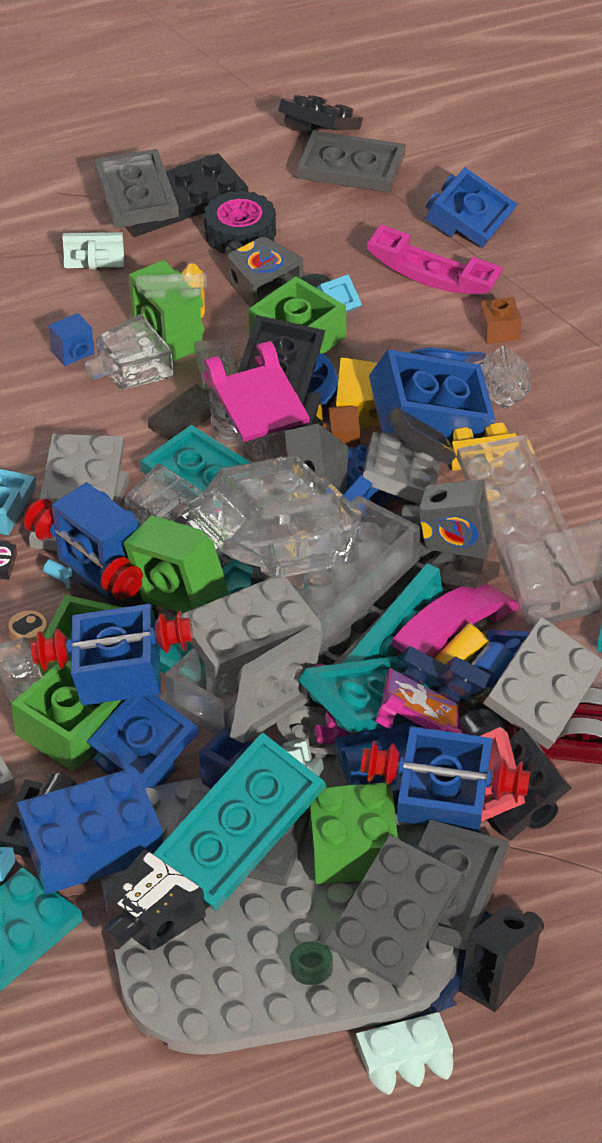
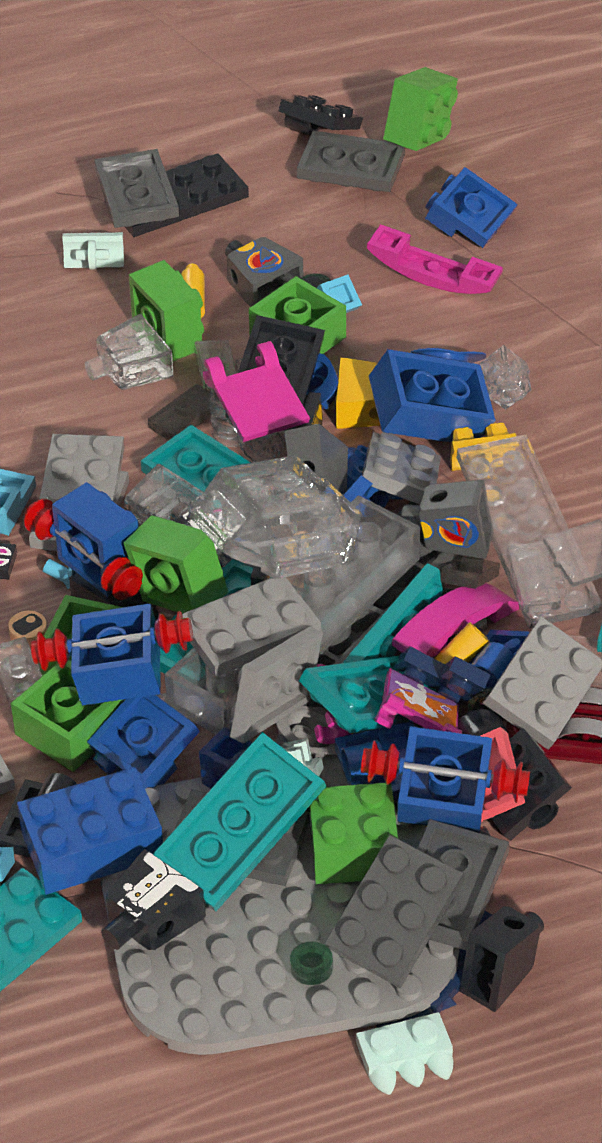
blue plate [48,313,94,366] -> none
clear plate [136,273,208,299] -> none
black wheel [203,191,276,254] -> none
dark orange plate [322,406,360,448] -> none
clear smoke plate [387,407,457,465] -> none
dark orange plate [480,297,521,344] -> none
none -> bright green brick [383,67,458,151]

